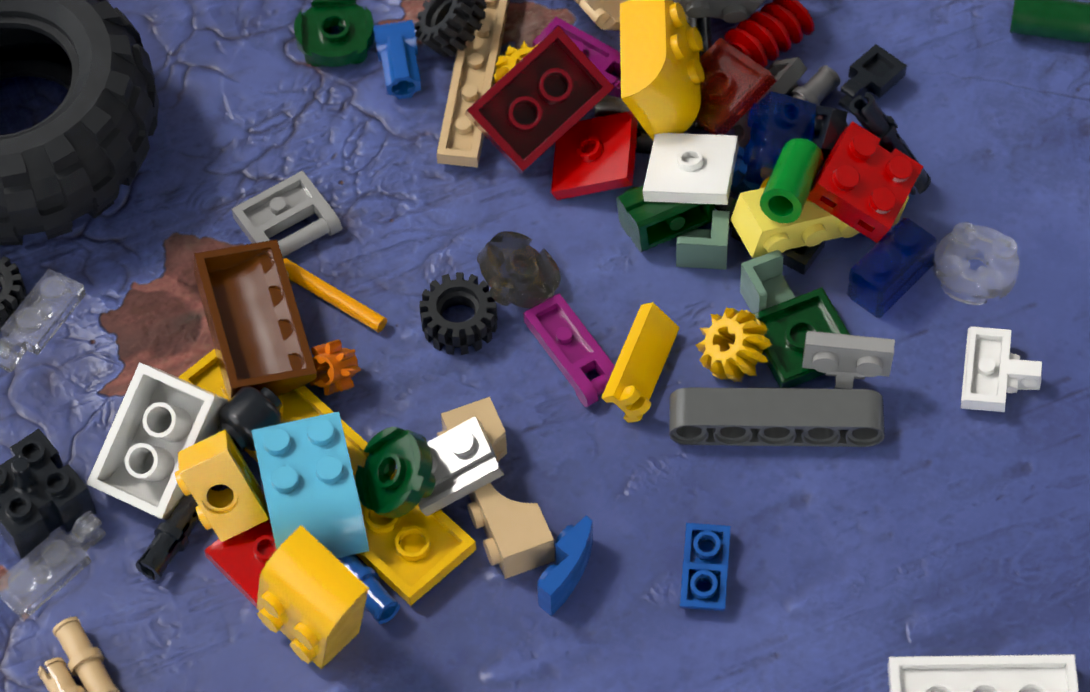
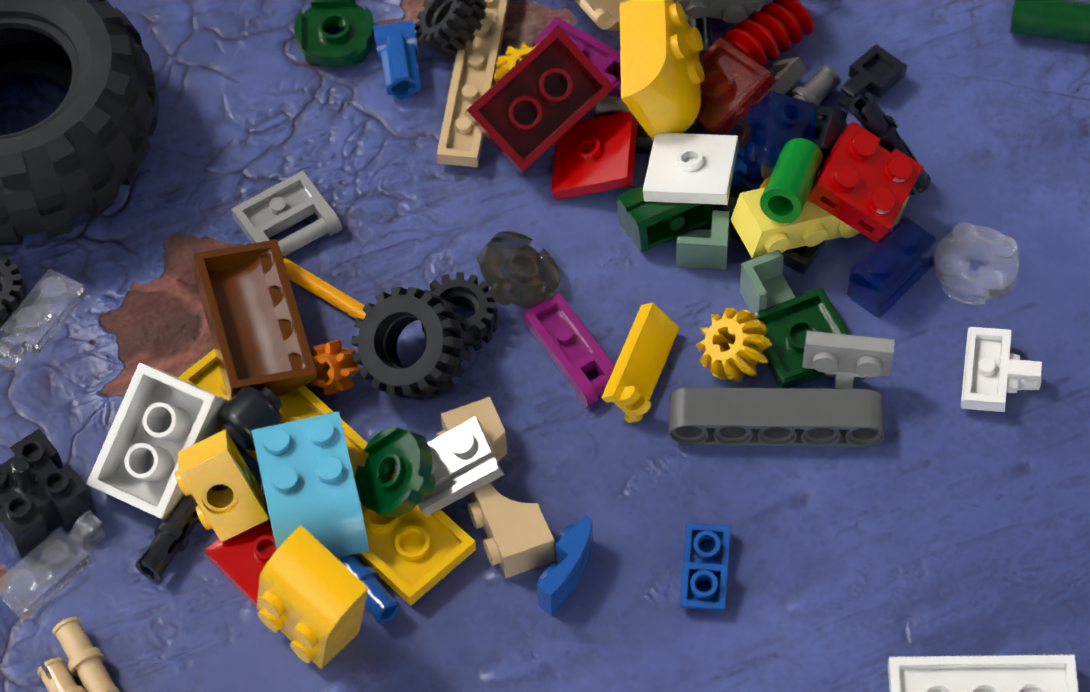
none -> black tyre [351,287,471,400]

